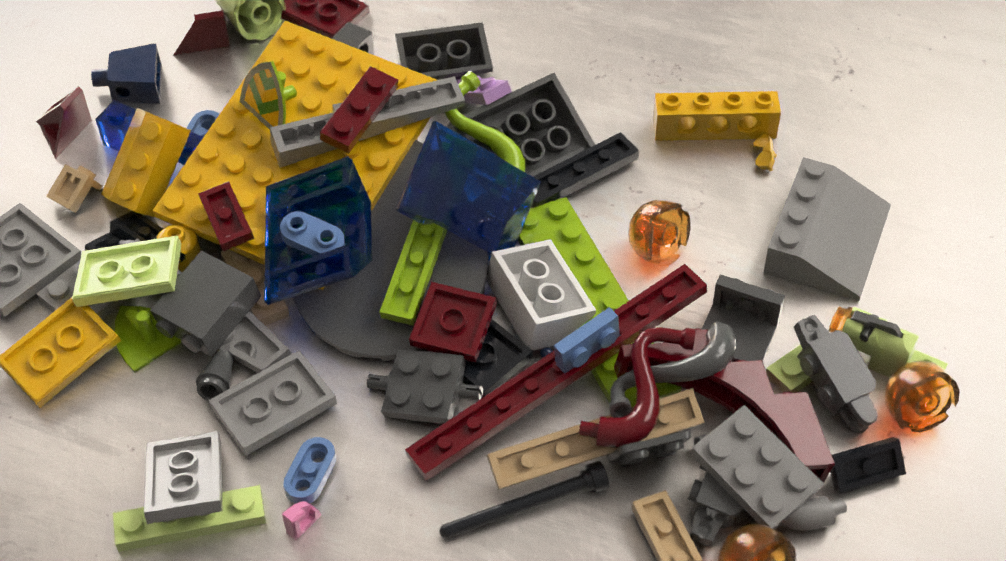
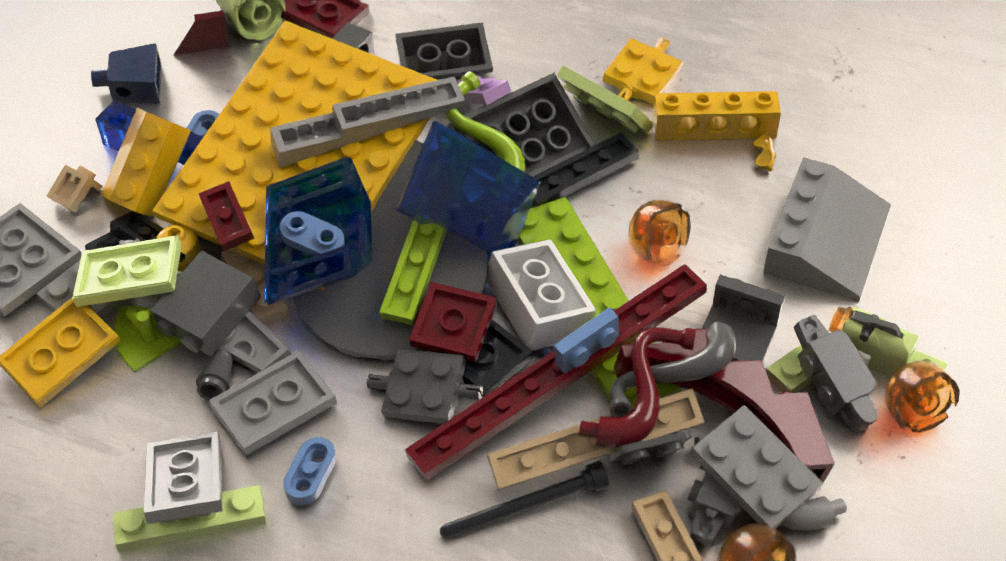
slope [36,86,92,159] -> none
shield [239,61,297,129] -> none
bright pink tile [282,501,321,540] -> none
dark red plate [320,66,398,154] -> none
black plate [830,437,907,494] -> none
none -> yellowish green plate [557,65,654,134]
none -> yellow plate [603,37,683,105]

